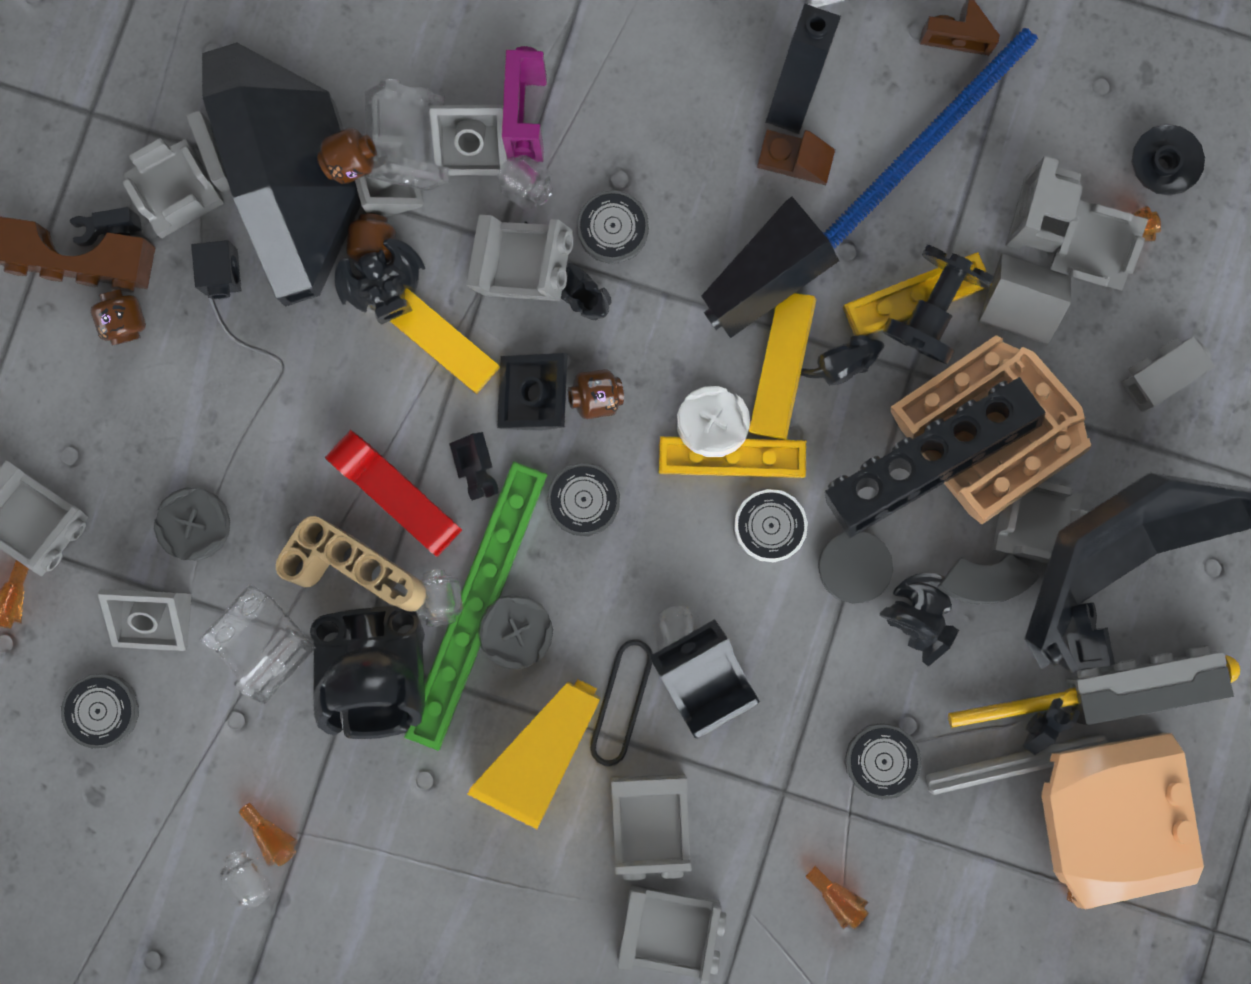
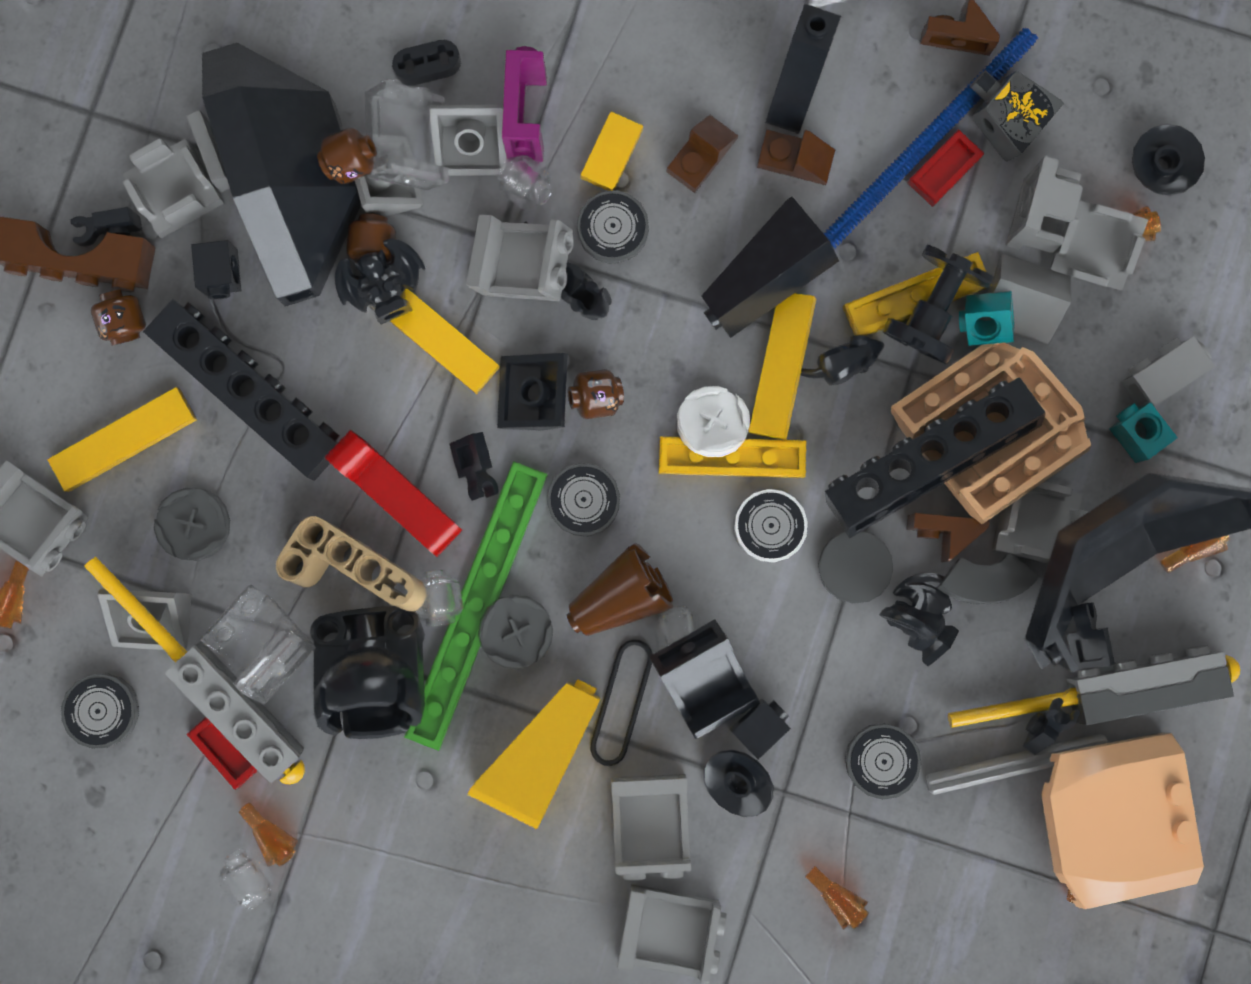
none -> yellow tile [47,387,197,492]
none -> light grey piece [84,556,305,784]
none -> black brick [143,299,340,481]
none -> red tile [186,717,258,790]
none -> black beam [392,40,461,86]
none -> reddish brown cone [567,543,673,636]
none -> yellow tile [580,111,643,191]
none -> reddish brown slope [667,115,738,193]
none -> black dish [704,750,774,817]
none -> black brick [729,699,791,760]
none -> red tile [907,129,985,207]
none -> reddish brown slope [907,513,990,562]
none -> teal brick [959,291,1015,346]
none -> torso [970,70,1064,162]
none -> teal brick [1109,402,1178,463]
none -> clear orange cone [1160,535,1230,574]

